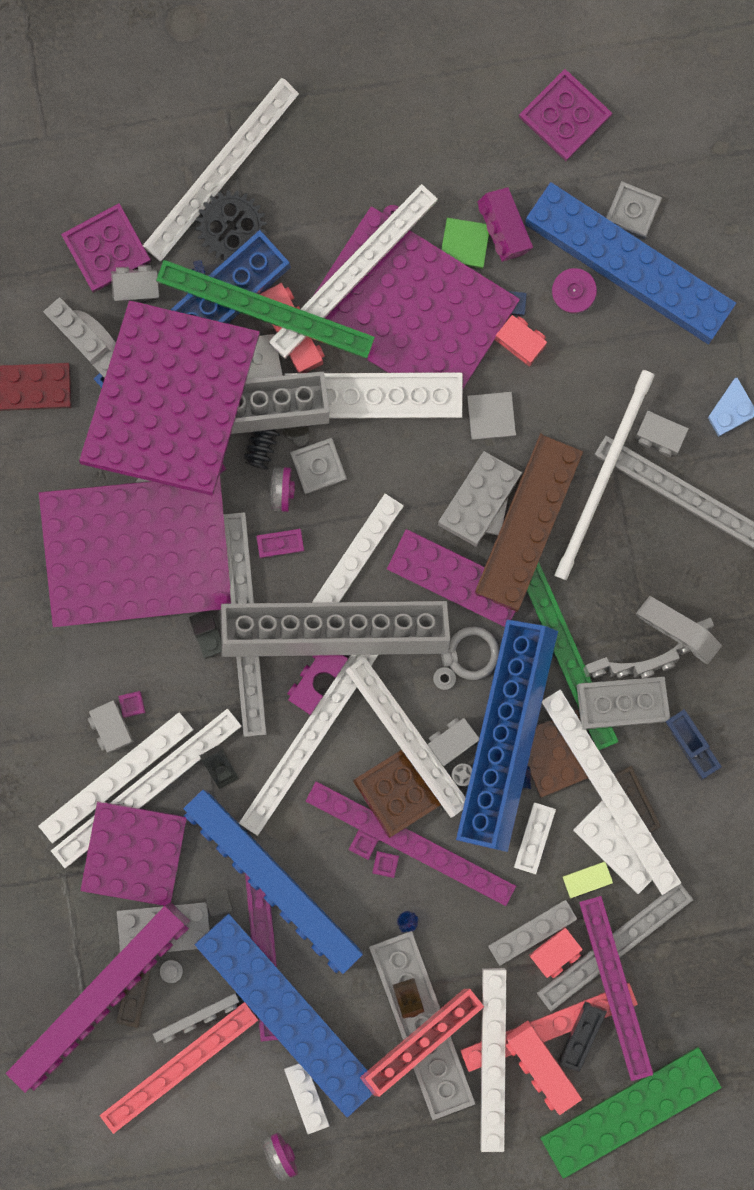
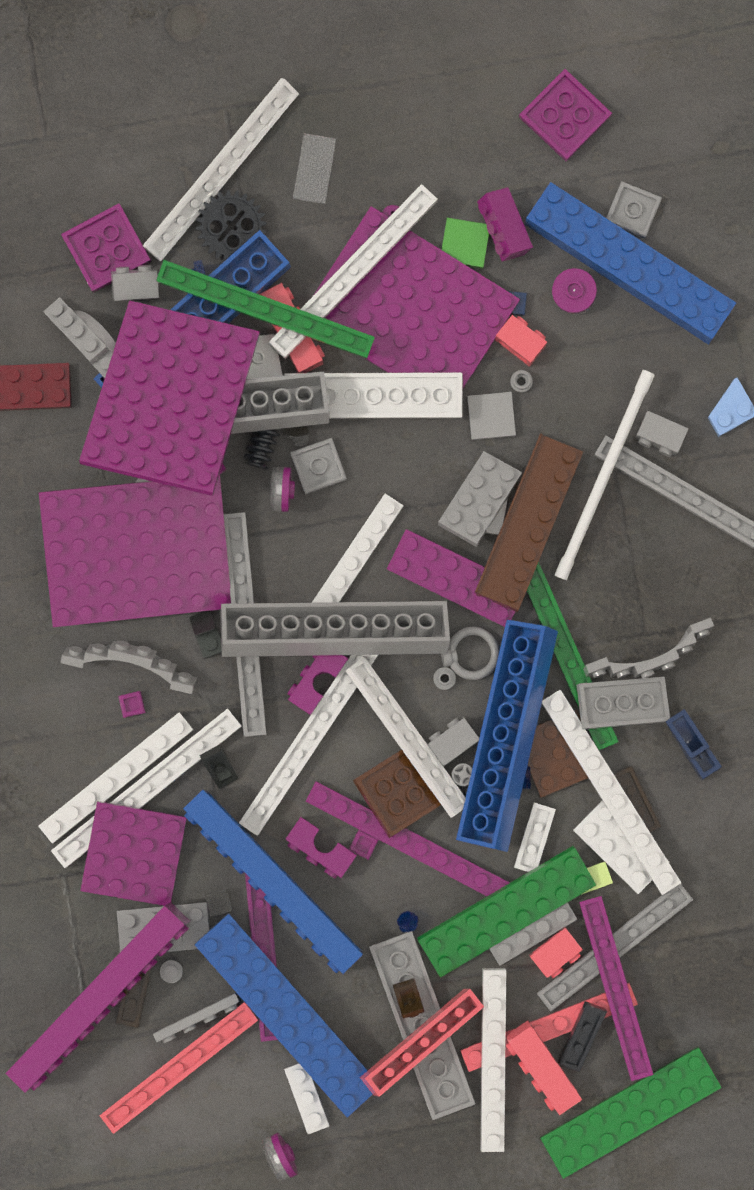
light grey brick [88,700,134,753] -> none
magenta plate [257,529,304,559] -> none
magenta tile [372,851,399,878] -> none
light grey beam [636,596,722,664] -> none
none -> light grey piece [61,641,197,694]
none -> magenta arch [286,817,357,879]
none -> clear piece [293,134,336,204]
none -> green plate [417,846,596,977]
none -> light grey plate [510,370,533,393]

